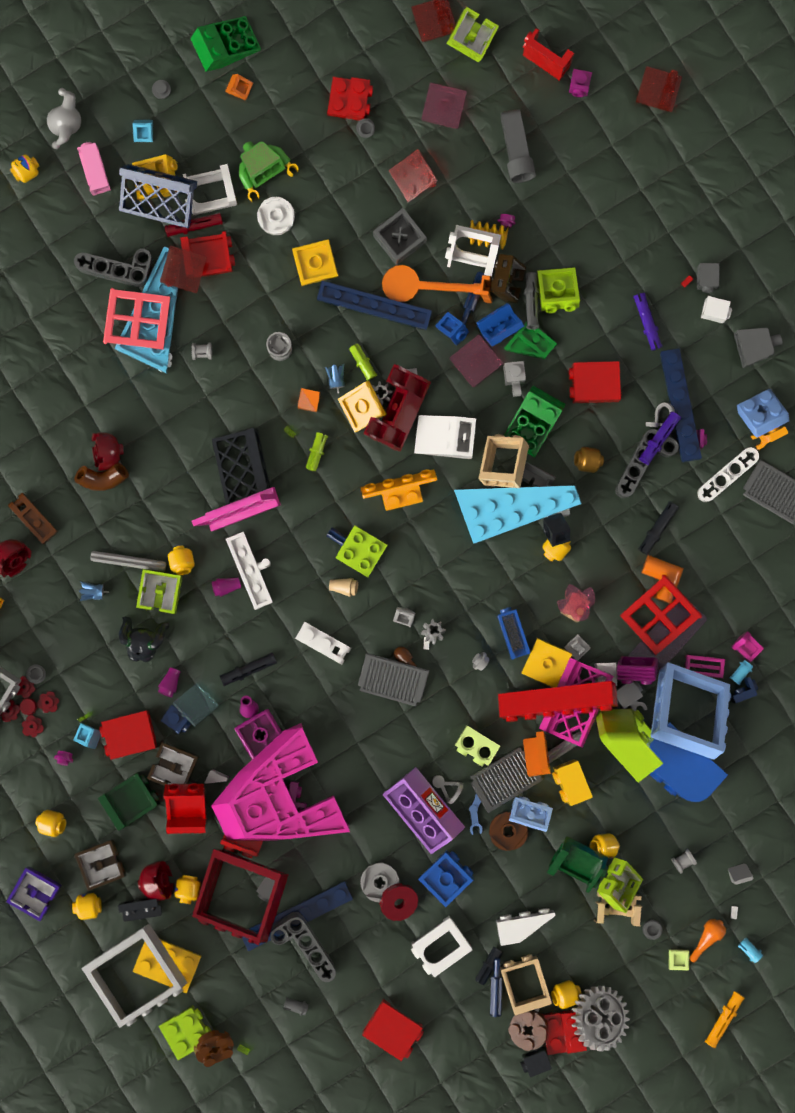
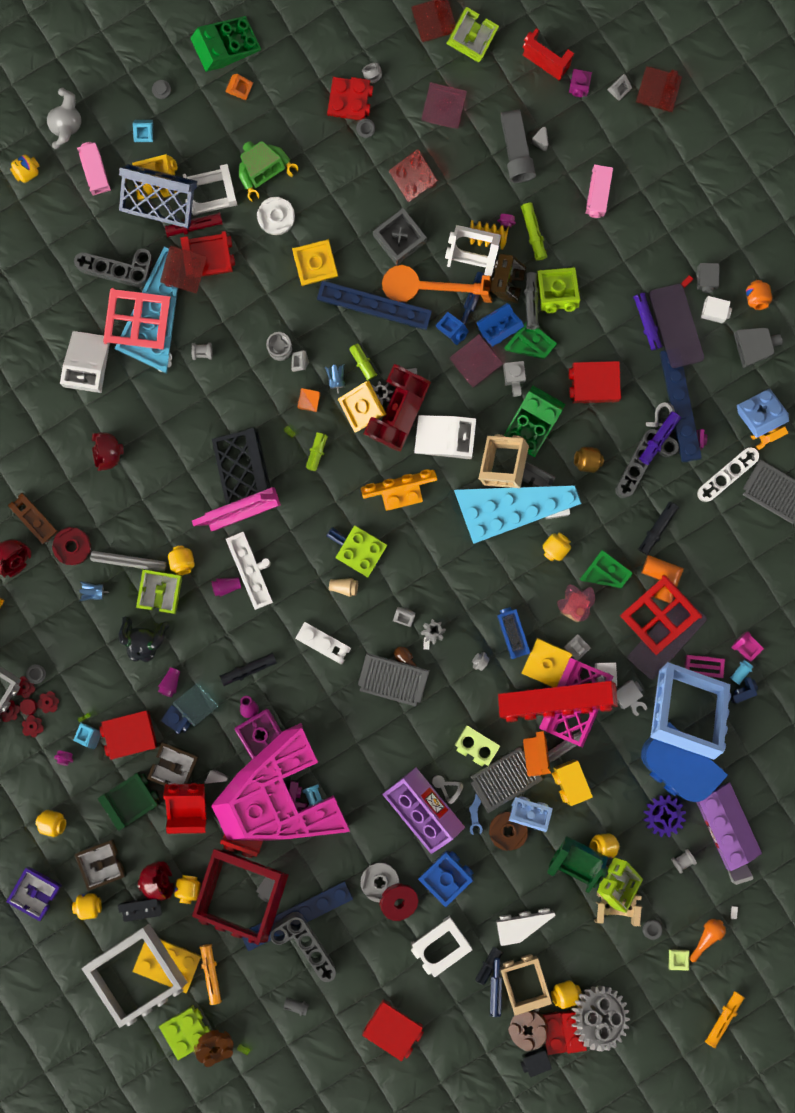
reddish brown cylinder [74,463,129,491] -> none
black brick [543,513,570,547] -> none
lime windscreen [596,709,663,783] -> none
magenta brick [616,656,658,685] -> none
medium azure pin [738,937,763,963] -> none
none -> dark red tile [52,527,91,566]
none -> white slope [60,331,110,393]
none -> light orange pin [199,944,222,1005]
none -> light grey slope [291,350,309,372]
none -> medium azure bush [302,784,324,807]
none -> light grey tile [362,63,382,84]
none -> lime pin [521,203,547,261]
none -> light grey slope [531,127,549,151]
none -> green wing [580,550,633,588]
none -> bright pink window [585,165,613,218]
none -> light grey slope [607,74,632,101]
none -> dark purple gear [643,795,686,837]
none -> clear purple piece [649,284,704,368]
none -> medium lavender slope [696,782,762,871]
none -> orange head [746,280,772,310]

